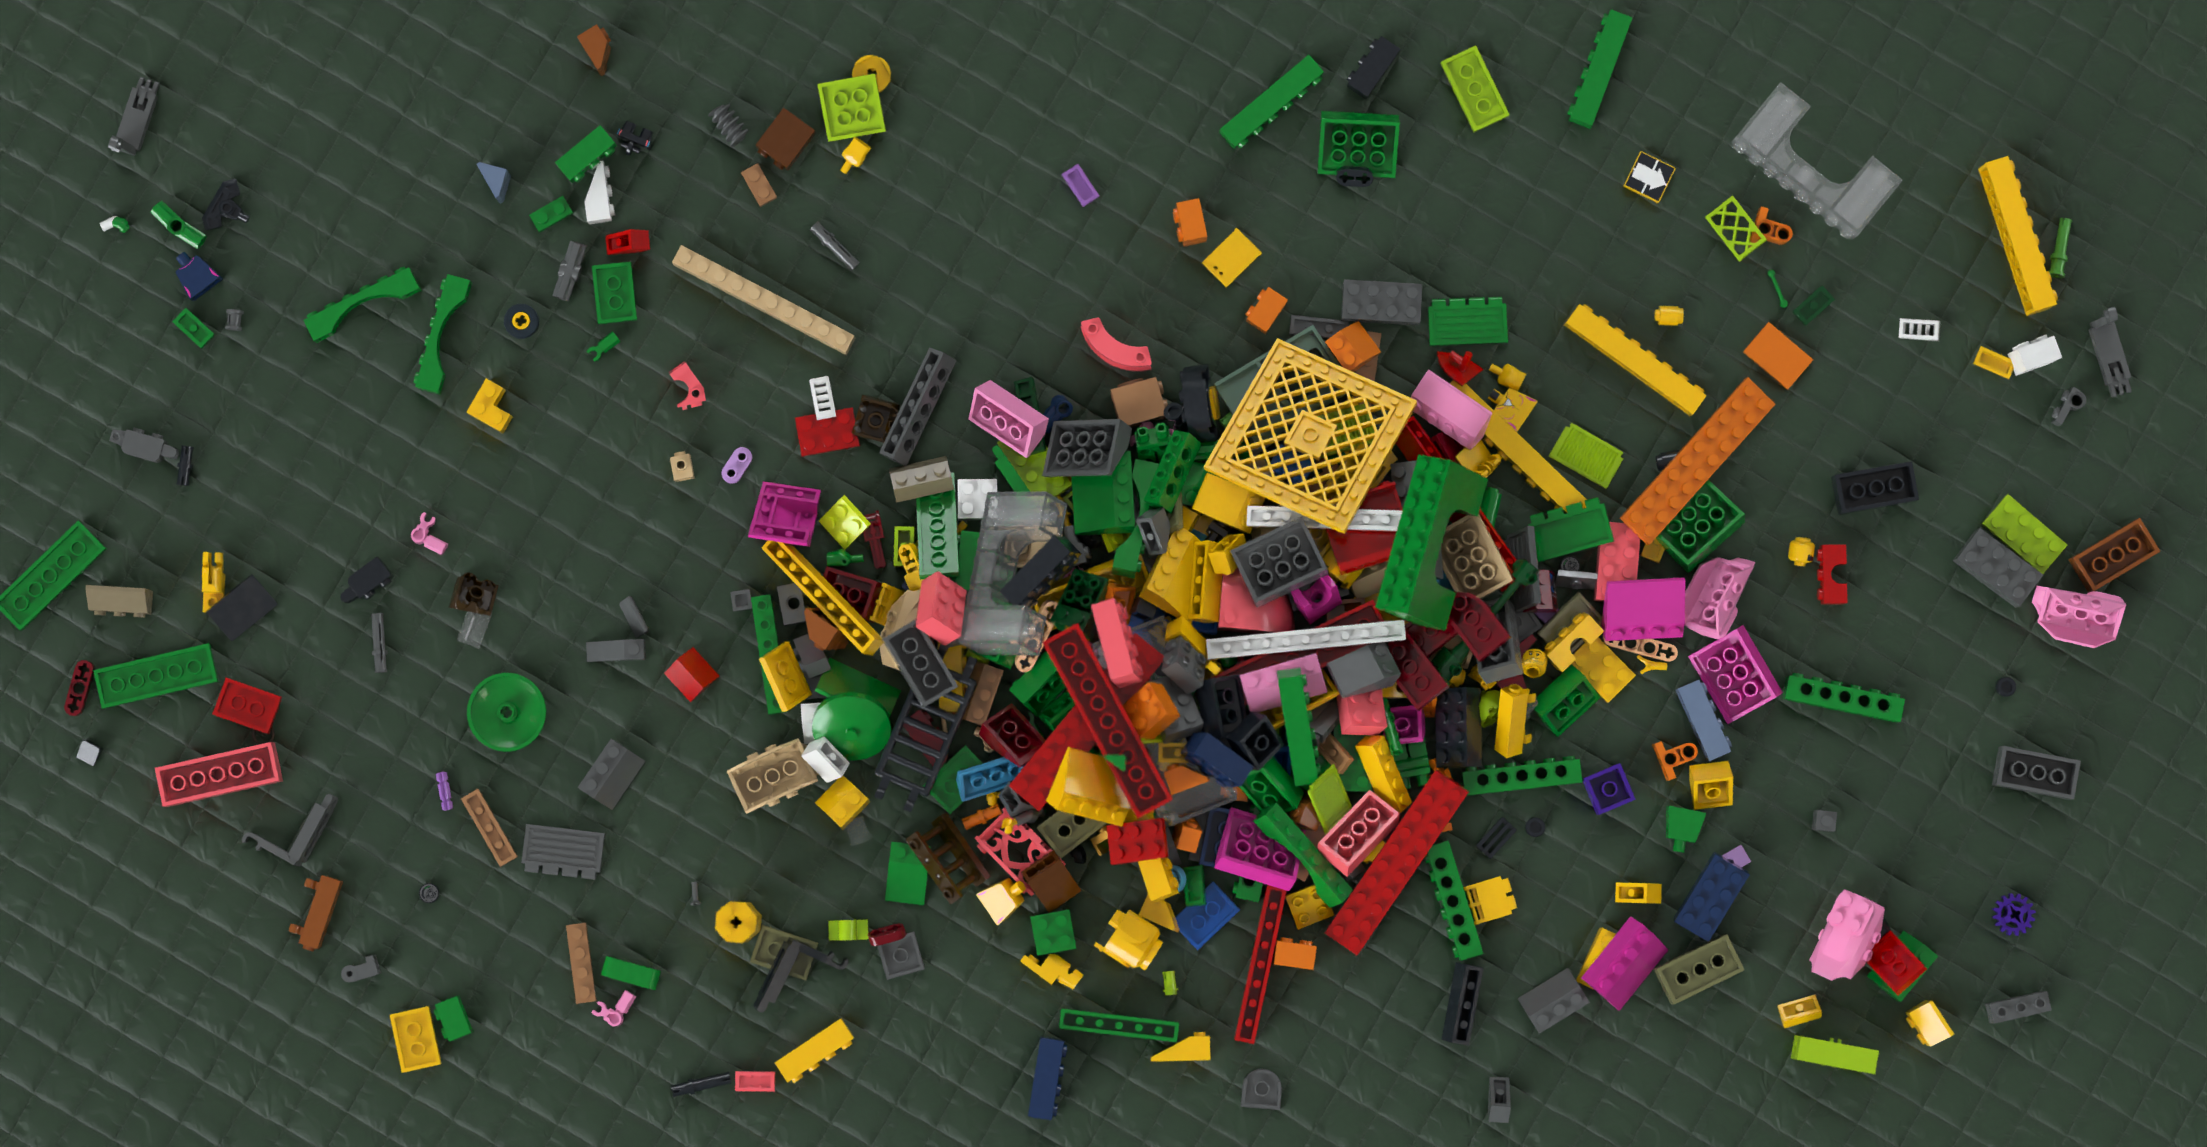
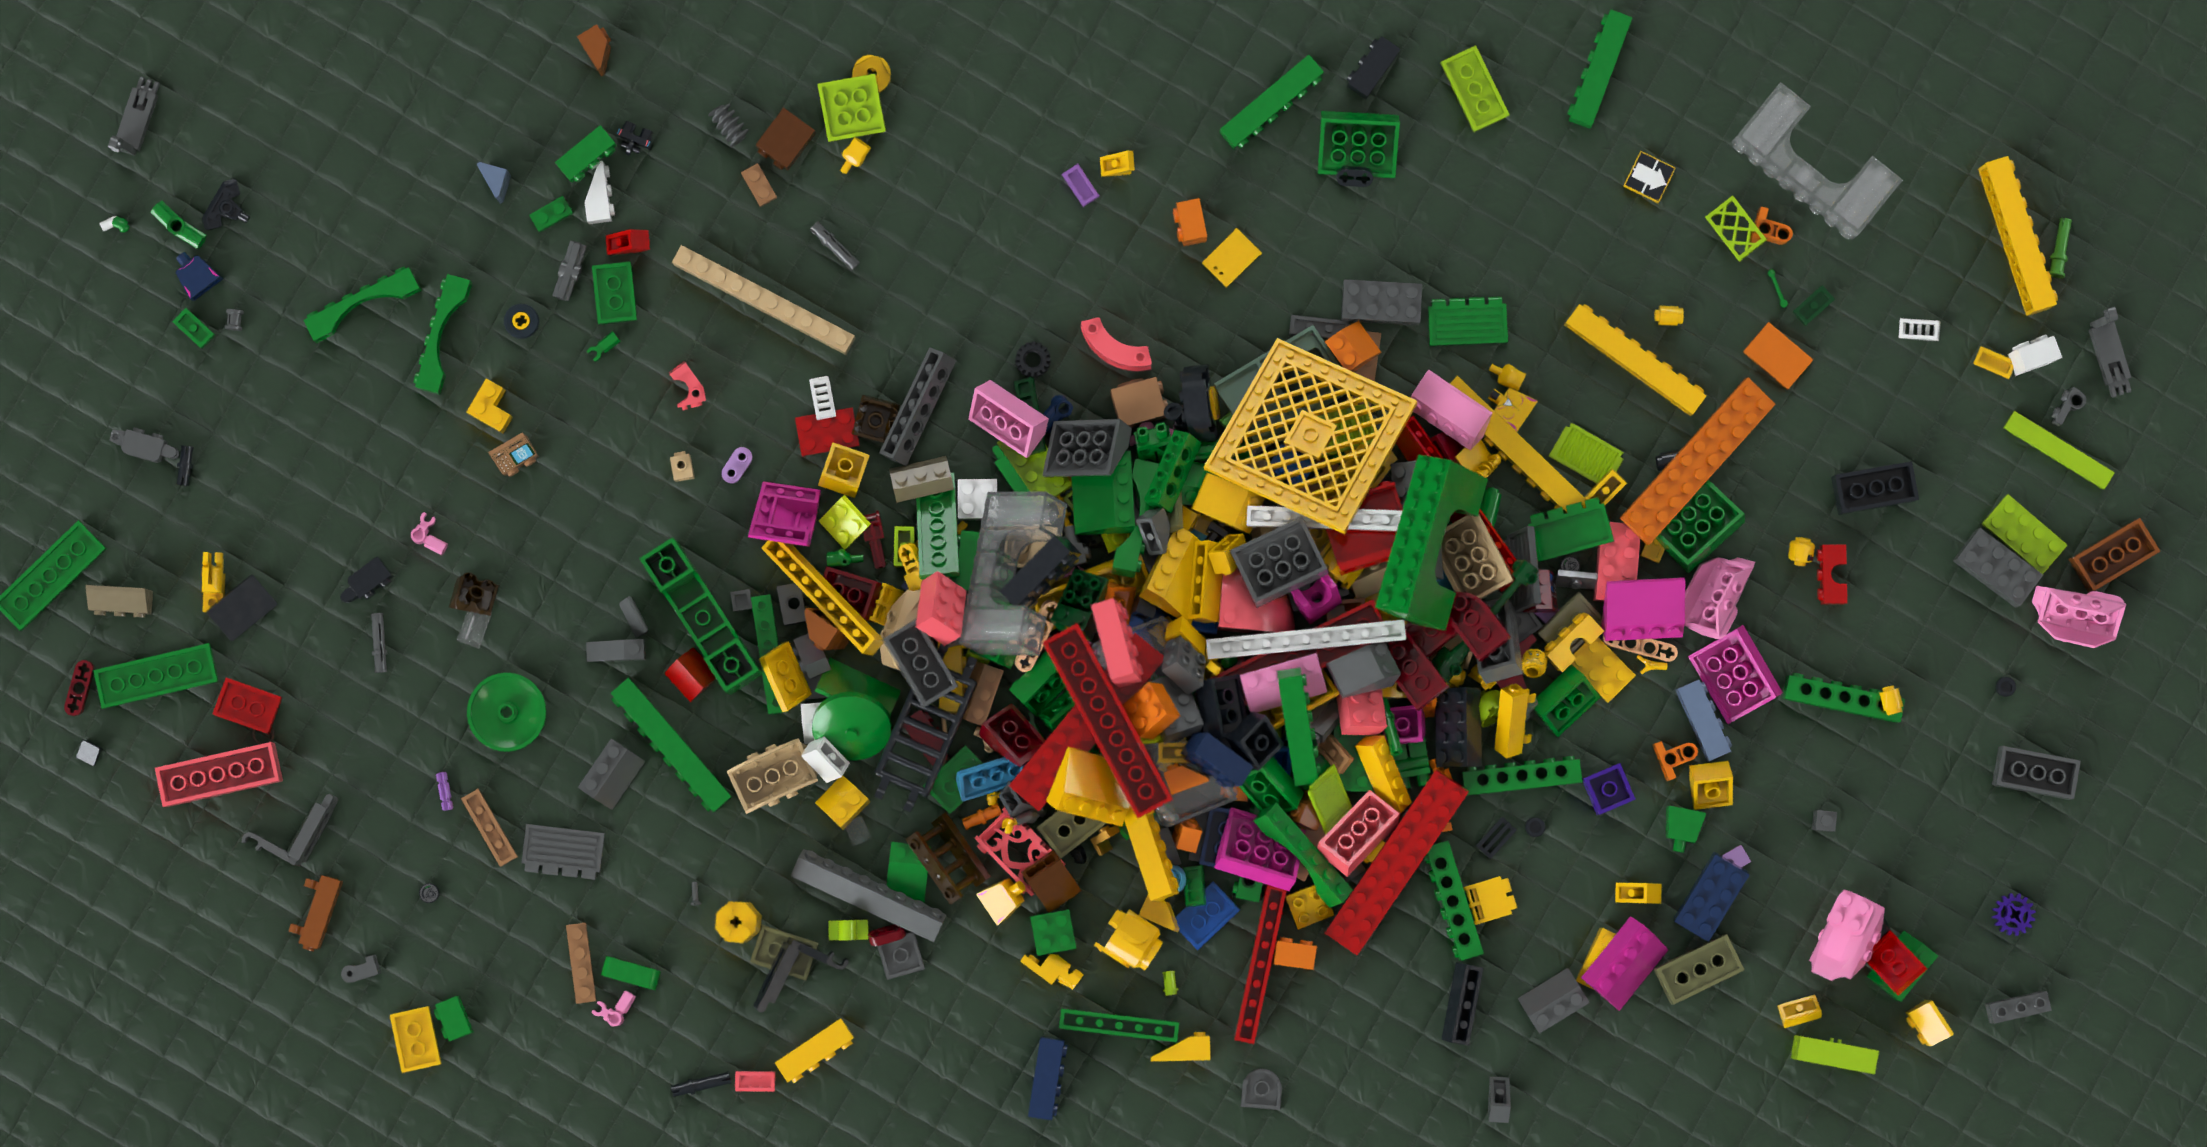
green slope [1104,754,1126,771] -> none
red plate [1107,818,1169,865] -> none
orange brick [1245,287,1288,334] -> none
red shield [1437,351,1483,386] -> none
none -> medium nougat slope [488,432,539,477]
none -> green brick [611,678,732,813]
none -> green arch [639,537,762,695]
none -> dark grey brick [791,849,946,942]
none -> yellow slope [818,443,870,498]
none -> black tyre [1015,341,1051,378]
none -> yellow slope [1100,151,1135,177]
none -> yellow brick [1585,468,1627,505]
none -> yellow brick [1879,685,1903,715]
none -> lime tile [2003,411,2115,490]

